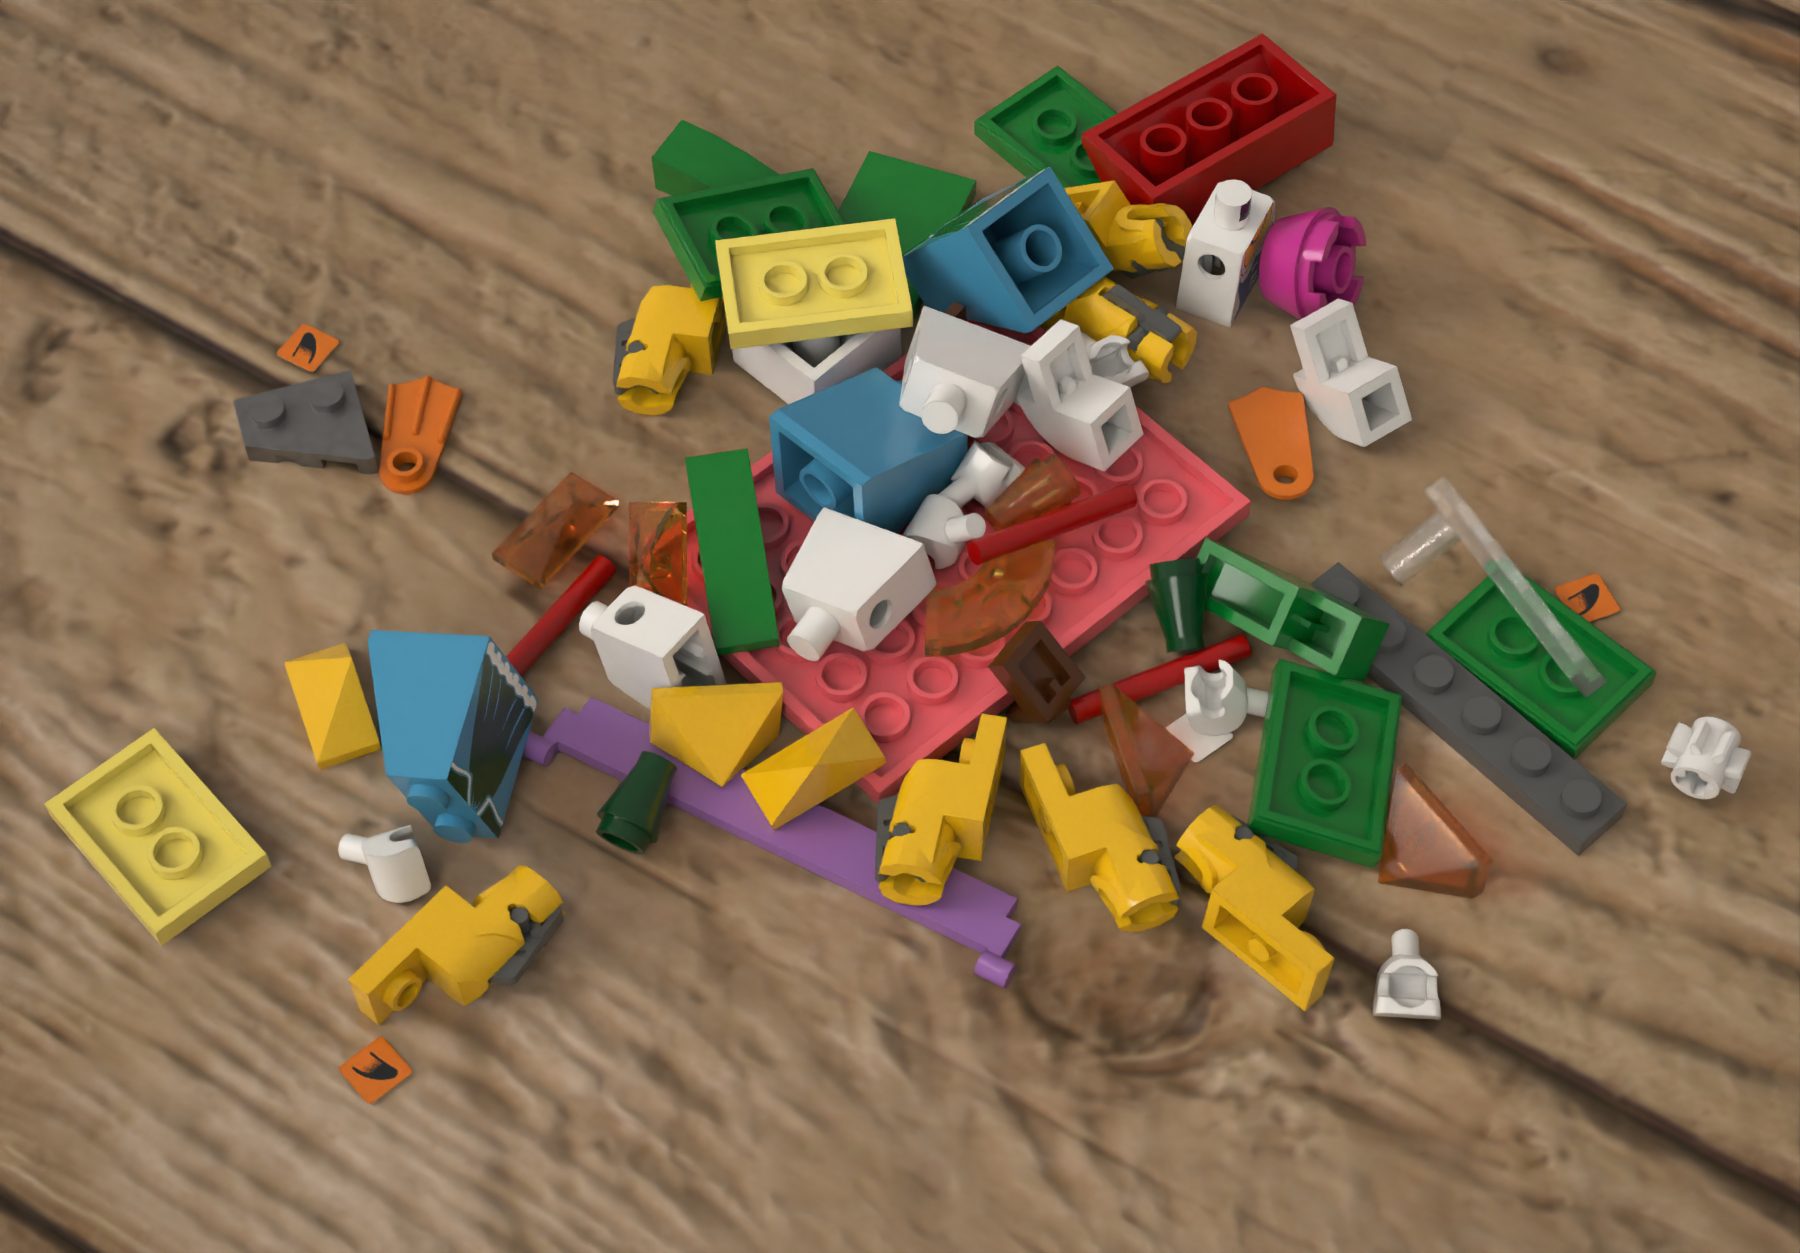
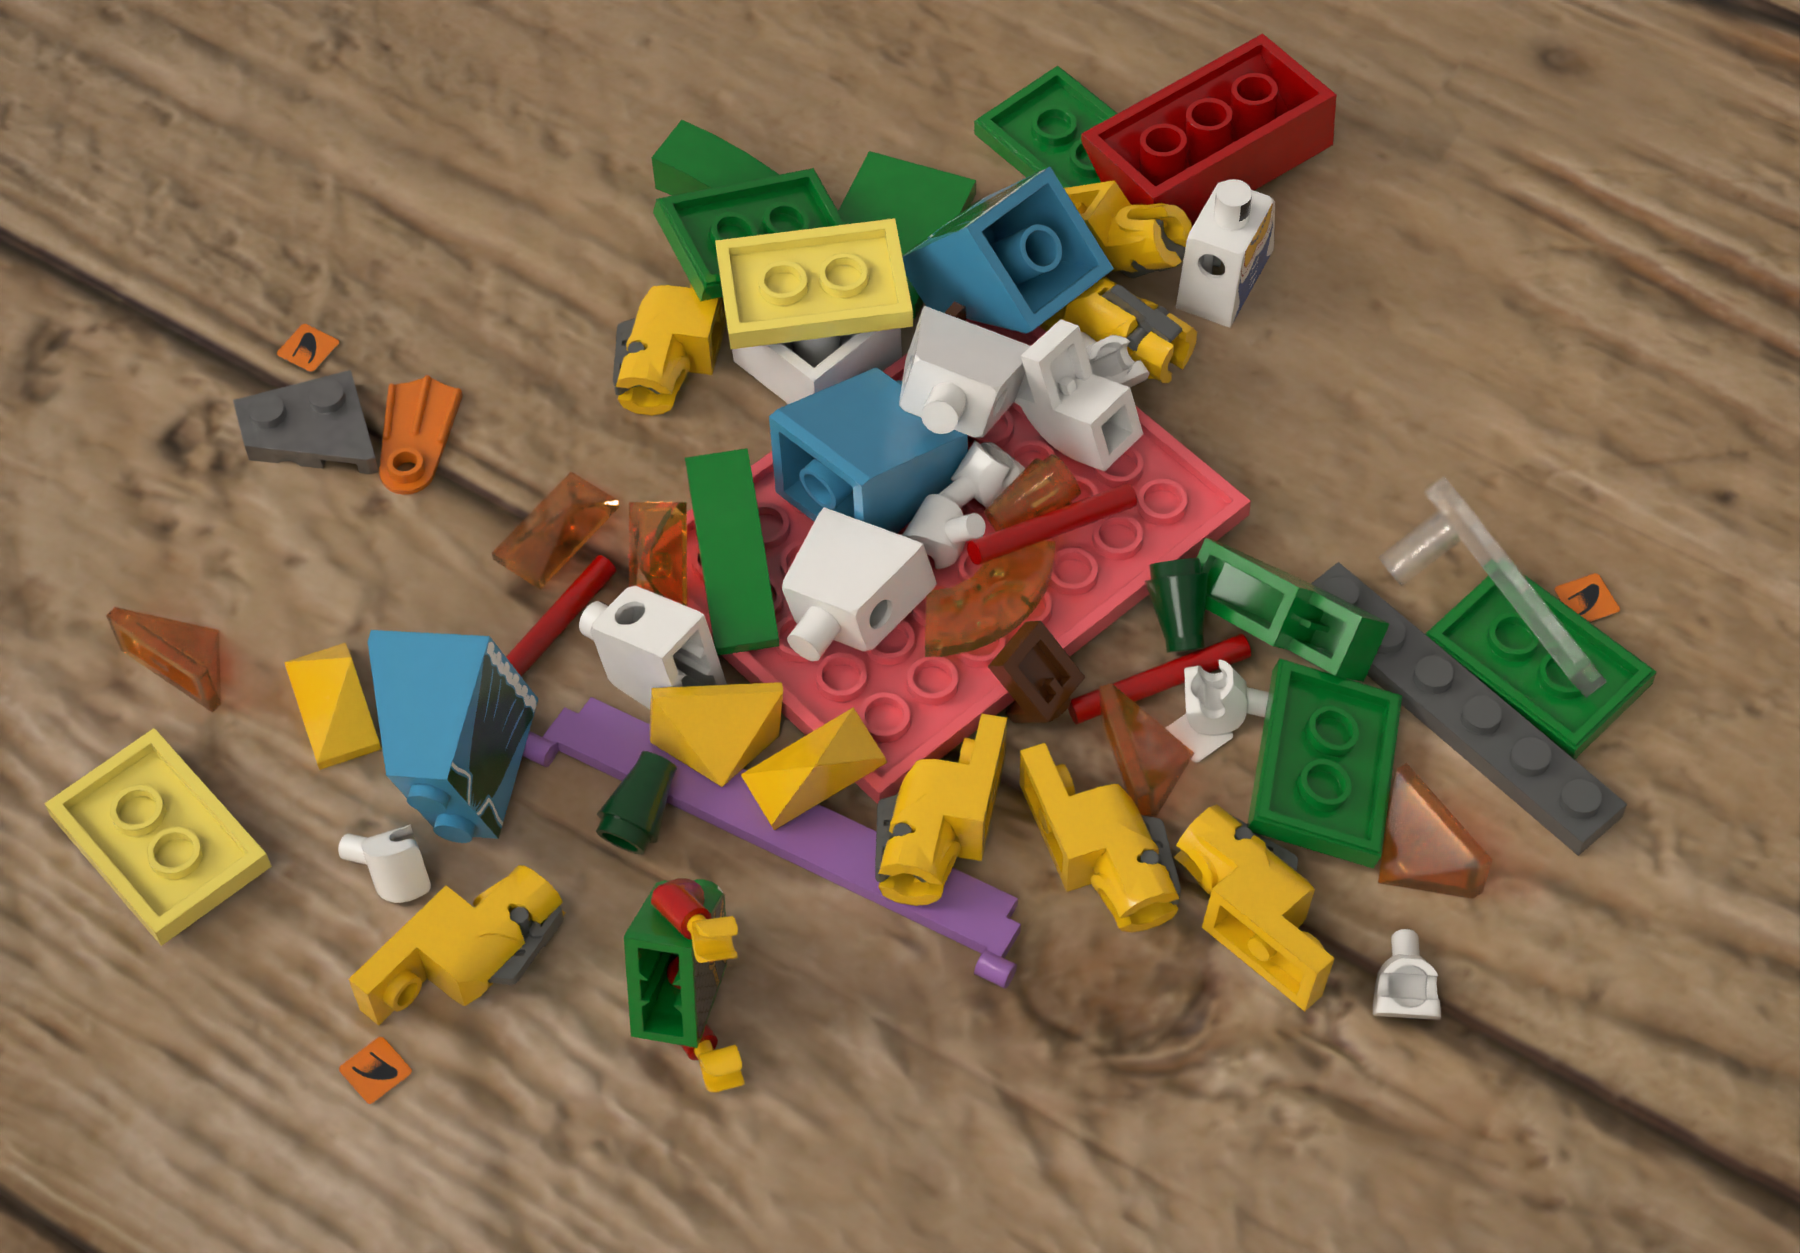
orange piece [1228,386,1314,500] -> none
dark pink cone [1259,207,1366,320] -> none
white brick [1290,299,1412,447] -> none
white gear [1661,717,1751,799] -> none
none -> clear orange slope [106,607,221,713]
none -> torso [624,878,745,1092]

